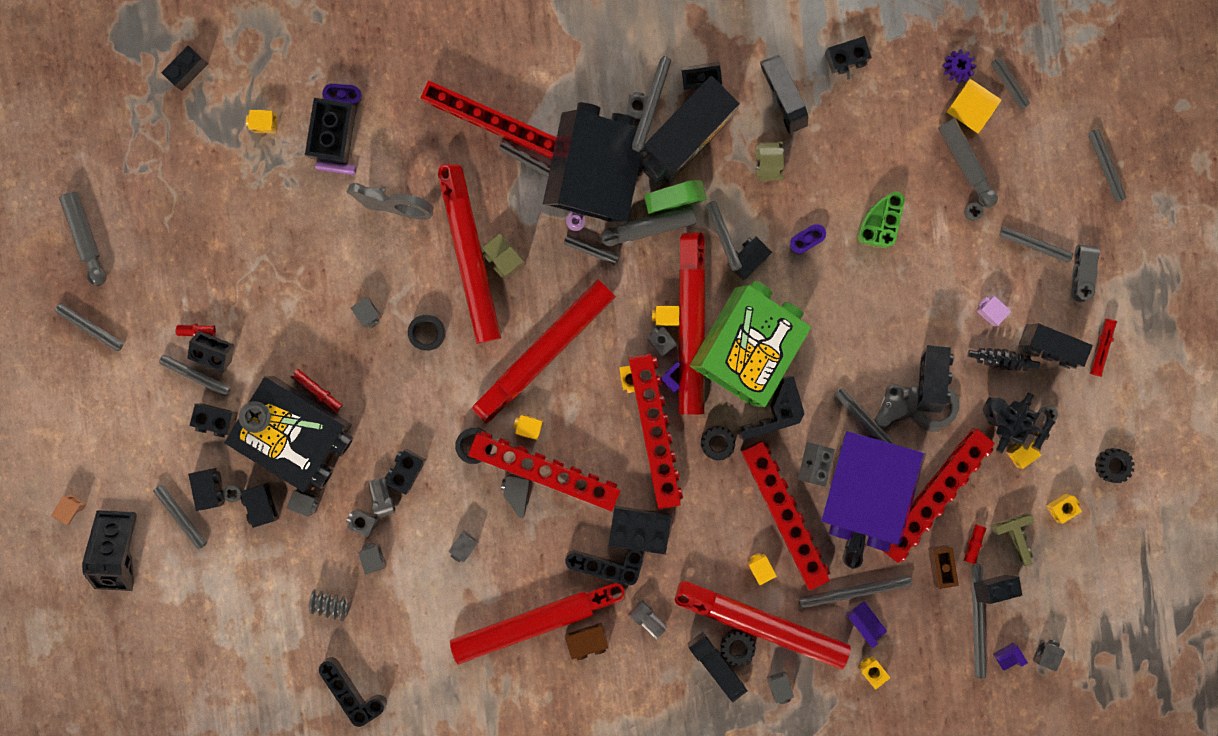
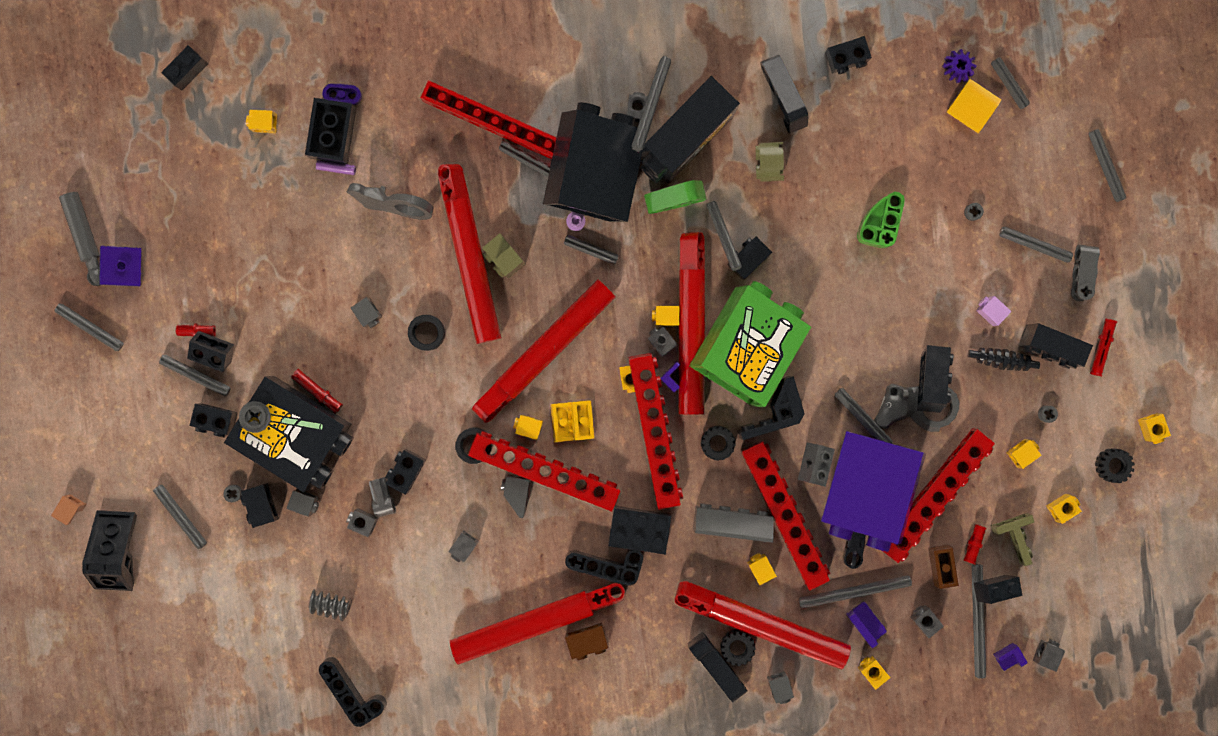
black brick [188,468,225,511] -> none
dark grey brick [358,543,386,574] -> none
dark grey piece [601,205,696,246] -> none
flat silver piece [628,600,667,639] -> none
black brick [681,62,722,90] -> none
dark purple plate [790,224,826,254] -> none
dark grey piece [938,118,998,208] -> none
black piece [983,392,1056,454] -> none
none -> dark purple plate [99,246,141,287]
none -> yellow slope [550,400,594,442]
none -> dark grey slope [693,503,773,543]
none -> flat silver brick [911,605,944,638]
none -> yellow brick [1138,413,1171,444]

